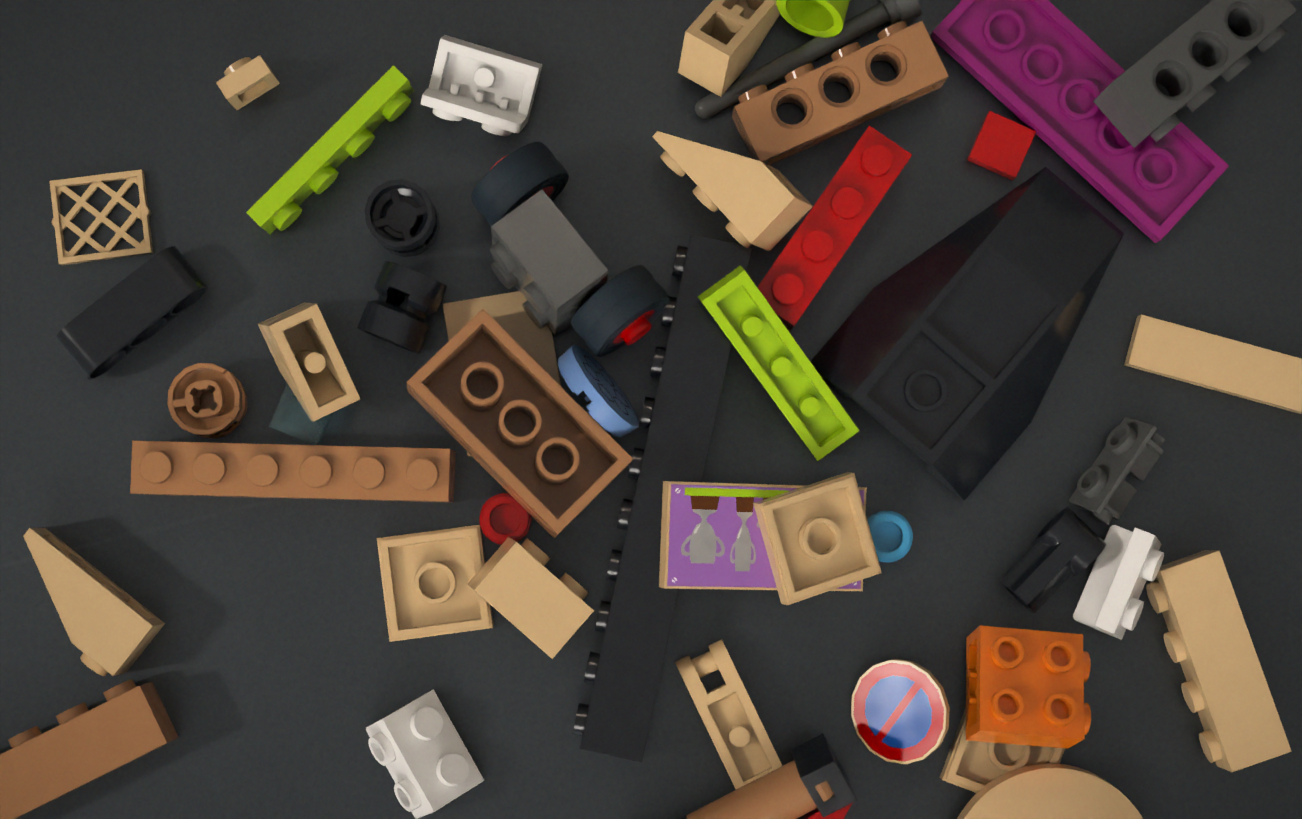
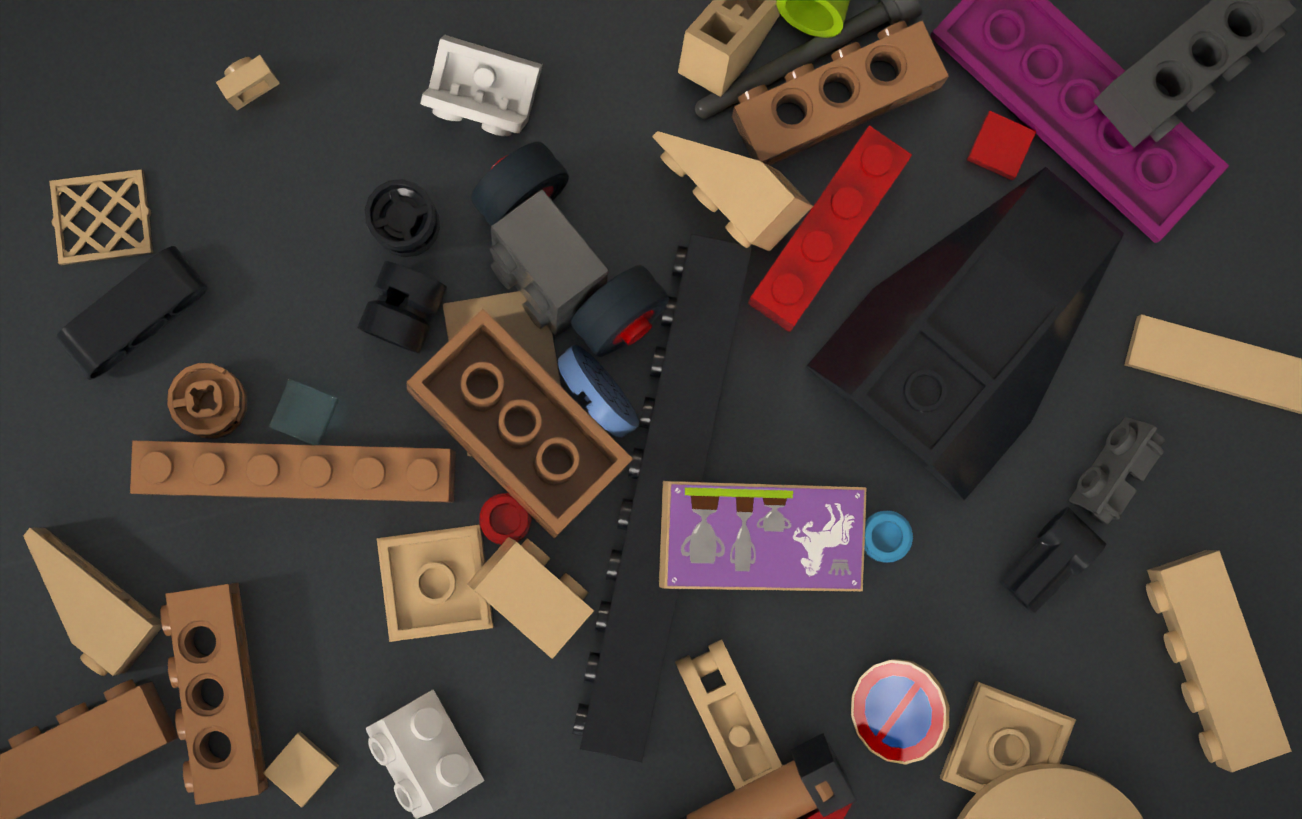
lime plate [246,65,414,234] -> none
tan slope [258,302,360,422] -> none
lime plate [698,265,860,461] -> none
tan tile [753,472,882,605] -> none
orange brick [966,625,1091,749] -> none
white bracket [1073,525,1164,640] -> none
none -> medium nougat brick [160,583,268,805]
none -> tan tile [263,732,339,808]

